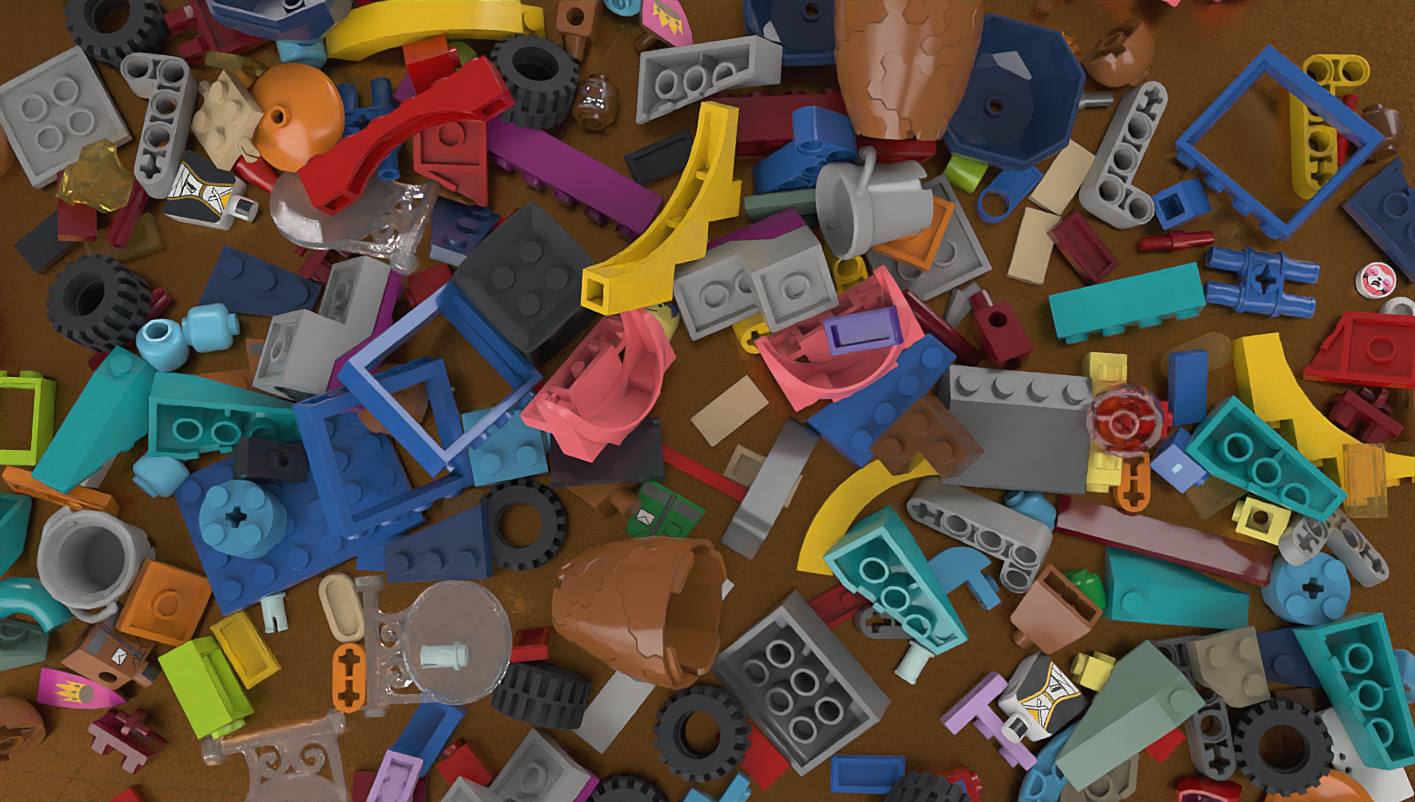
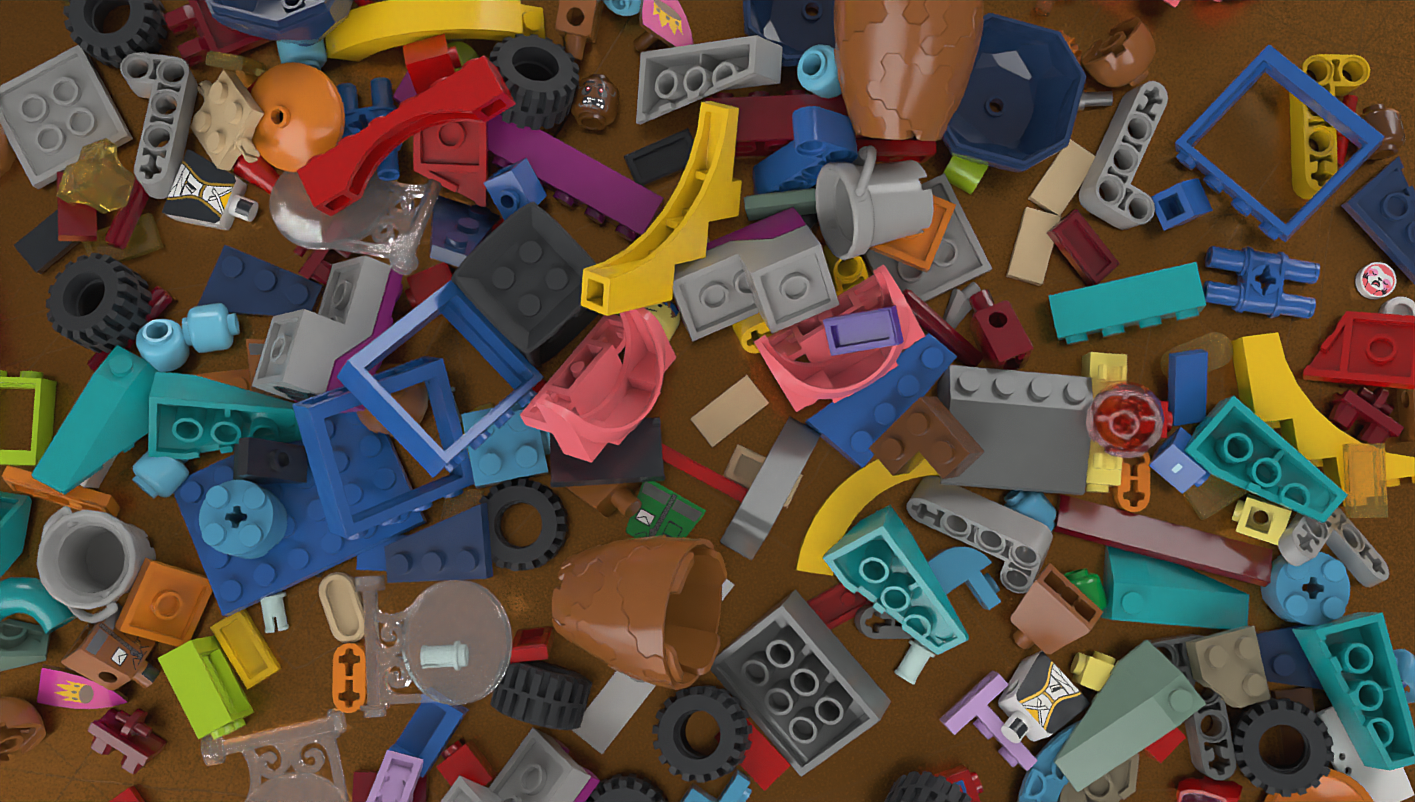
blue tile [830,754,905,794] -> none
blue piece [975,166,1044,224] -> none
red bar [1139,230,1214,252] -> none
none -> blue brick [484,158,547,221]
none -> medium azure head [797,44,842,98]

